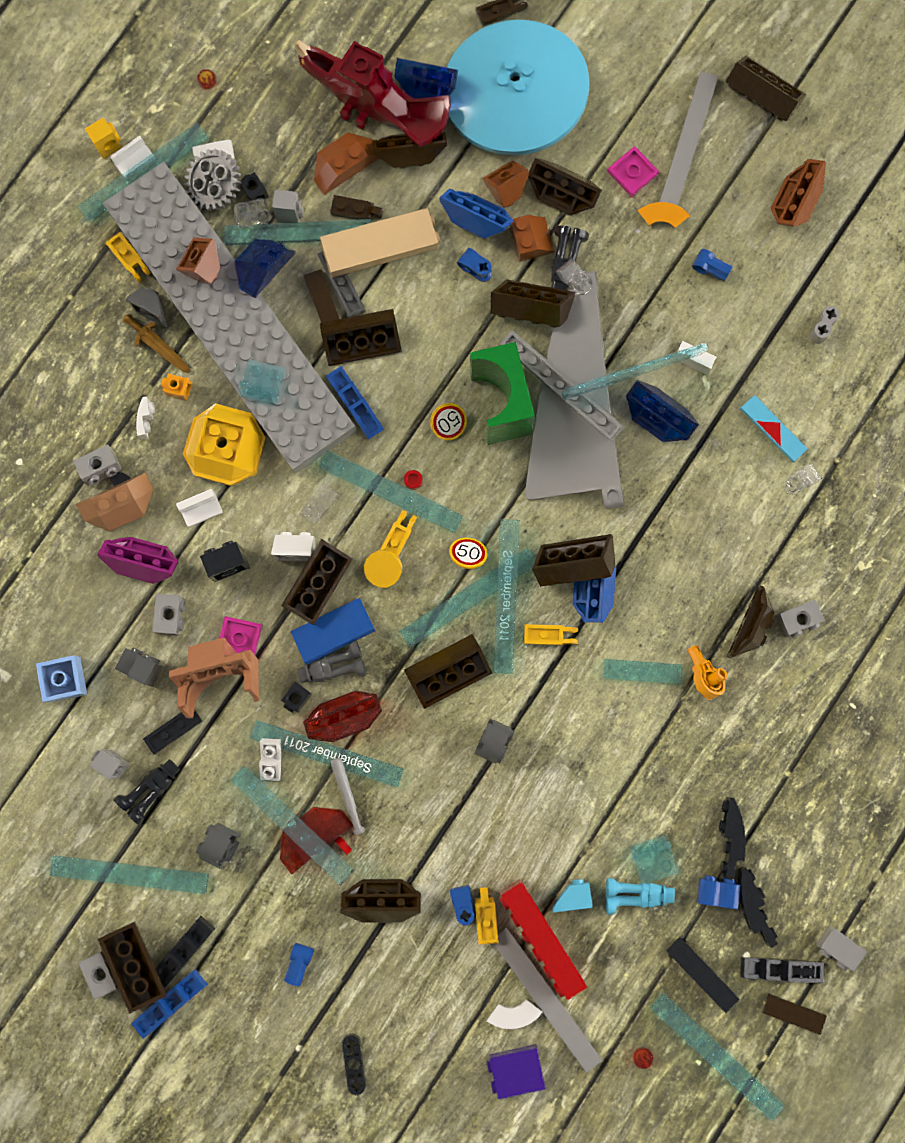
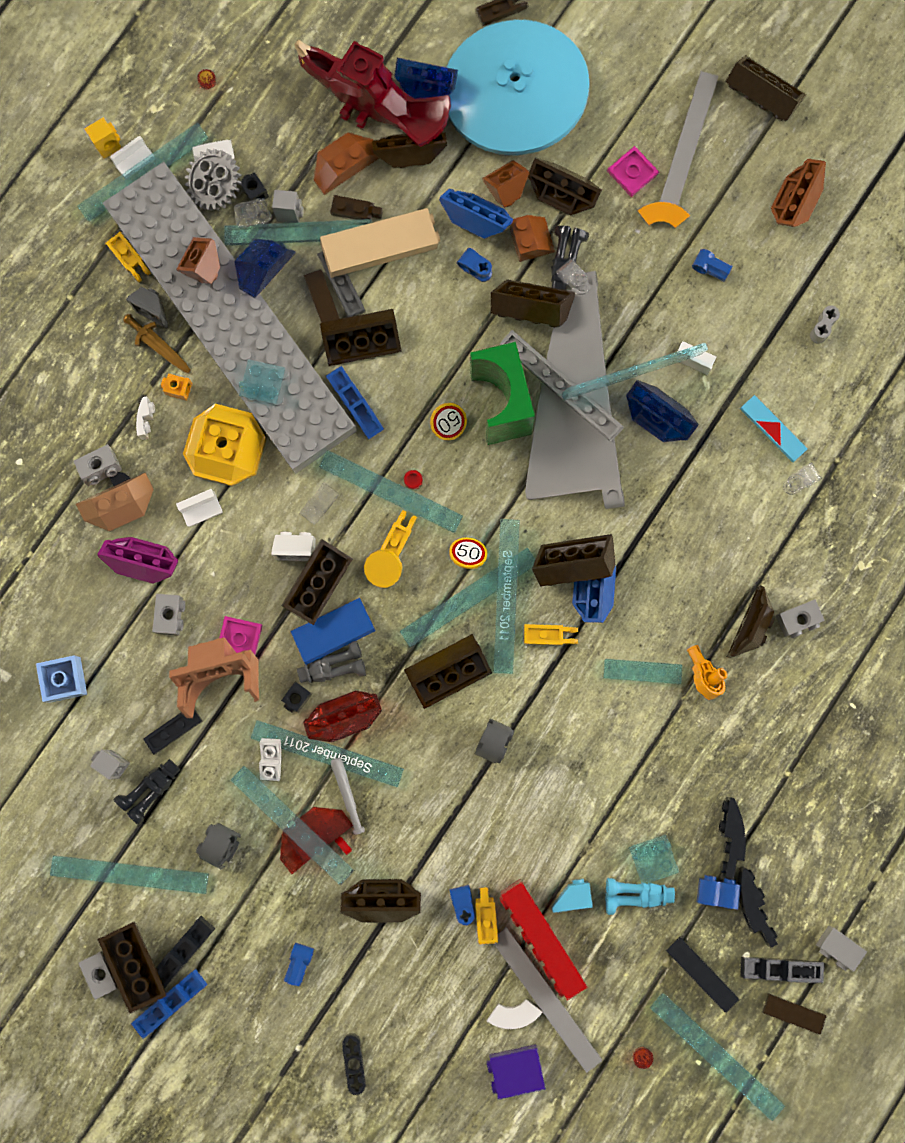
dark grey brick [115,647,164,687] -> none
black brick [200,541,250,582] -> none

